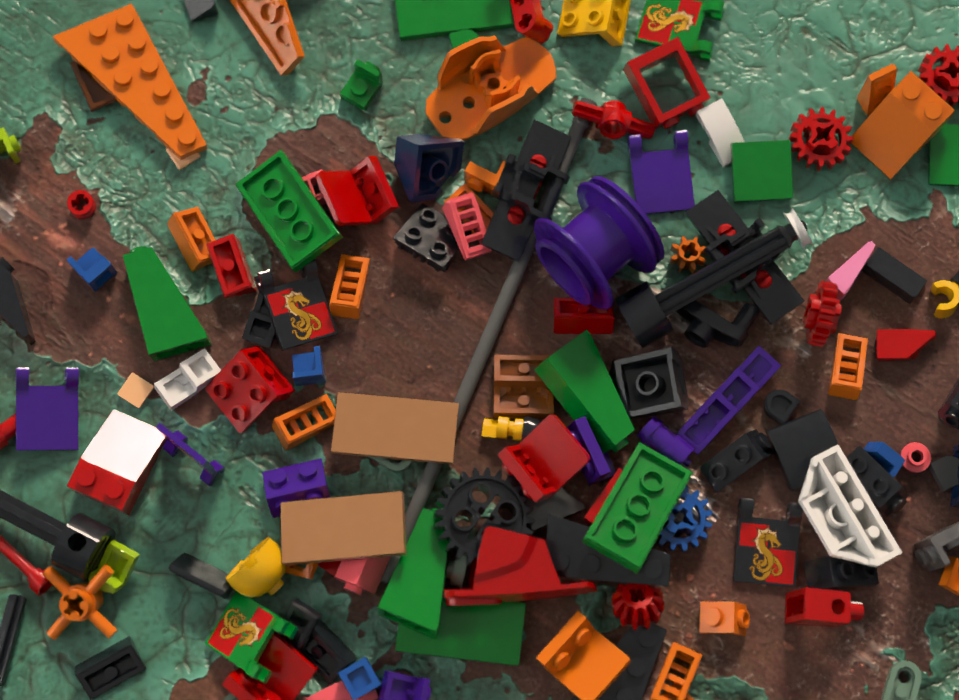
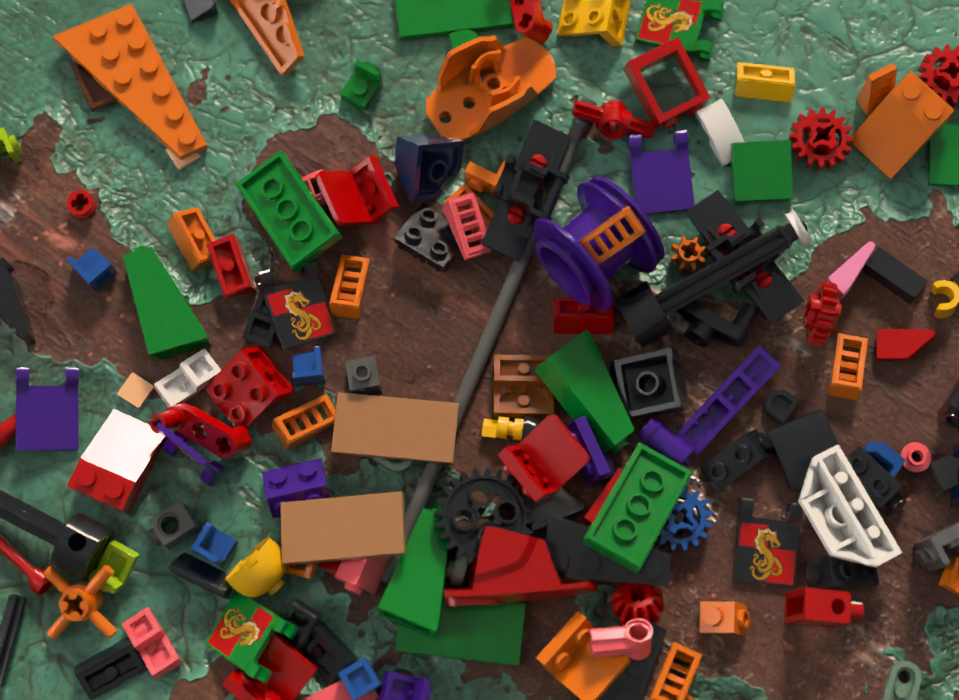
none -> coral slope [122,607,183,680]
none -> red beam [149,403,252,459]
none -> dark grey brick [149,500,201,550]
none -> blue panel [190,522,238,568]
none -> dark grey brick [345,356,382,395]
none -> orange slope [578,206,647,265]
none -> coral piece [589,618,653,660]
none -> yellow slope [735,62,795,102]

